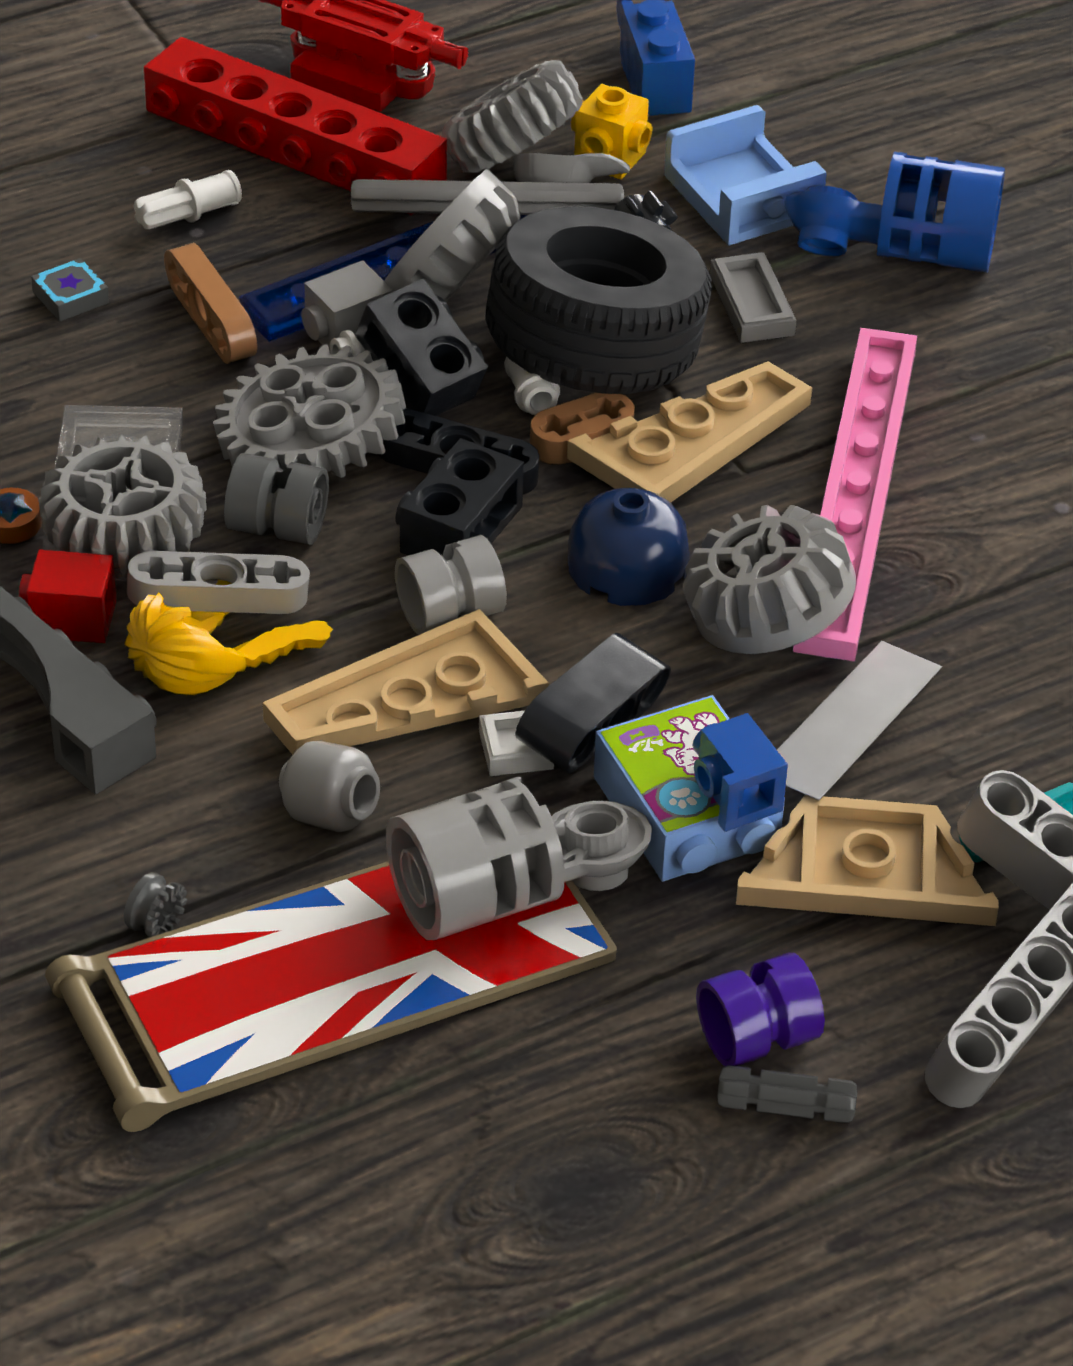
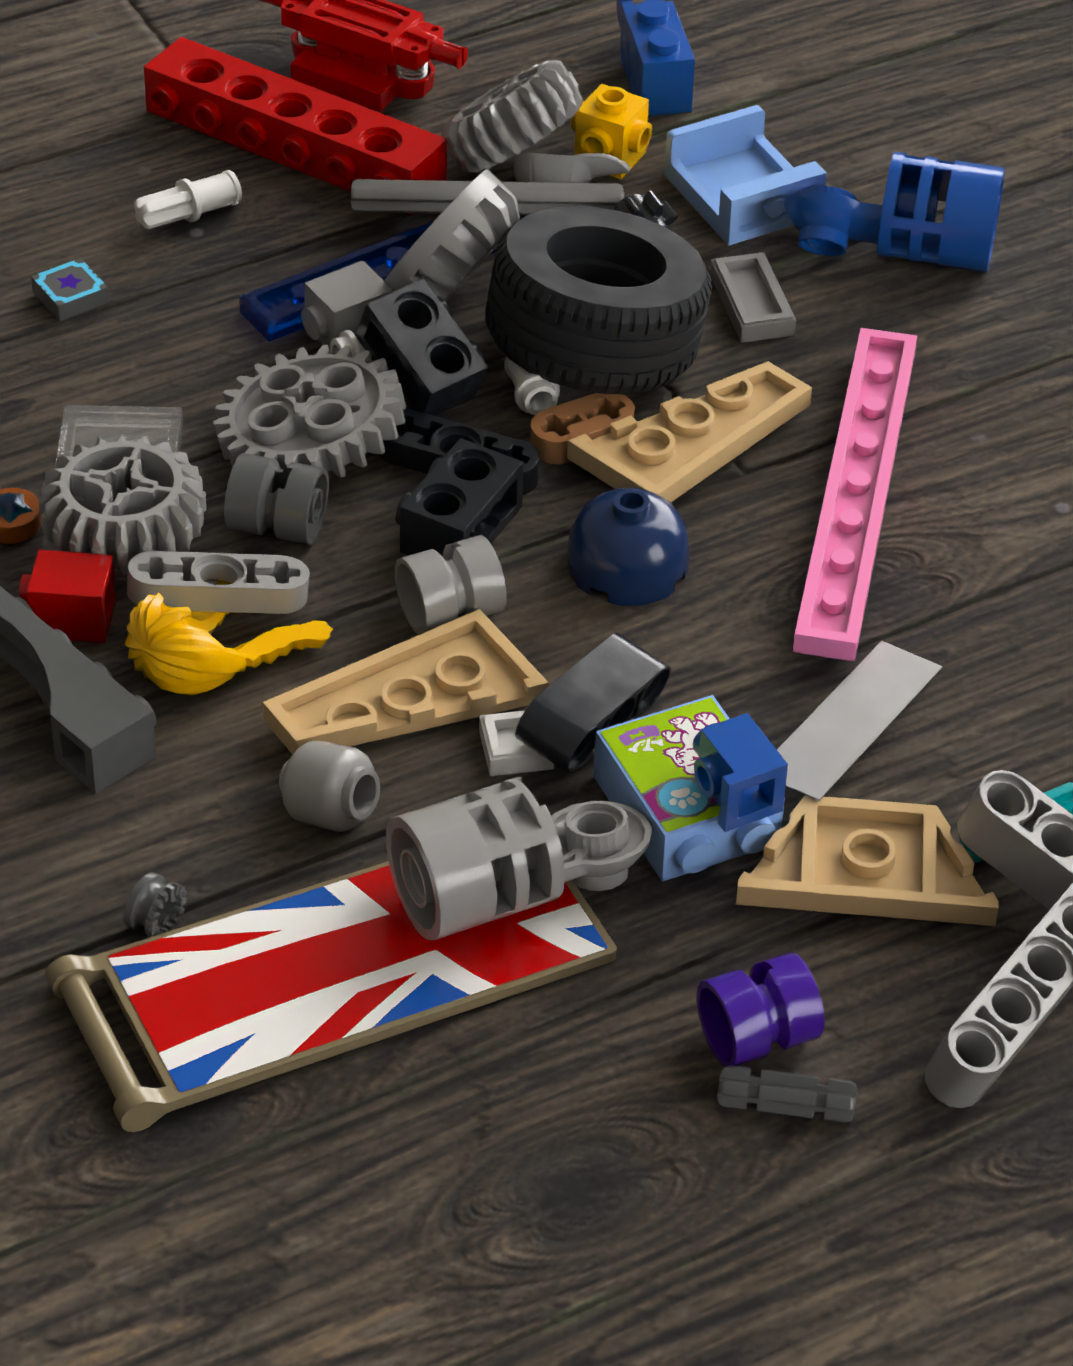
medium nougat beam [164,243,257,364] -> none
light grey gear [682,505,856,654] -> none

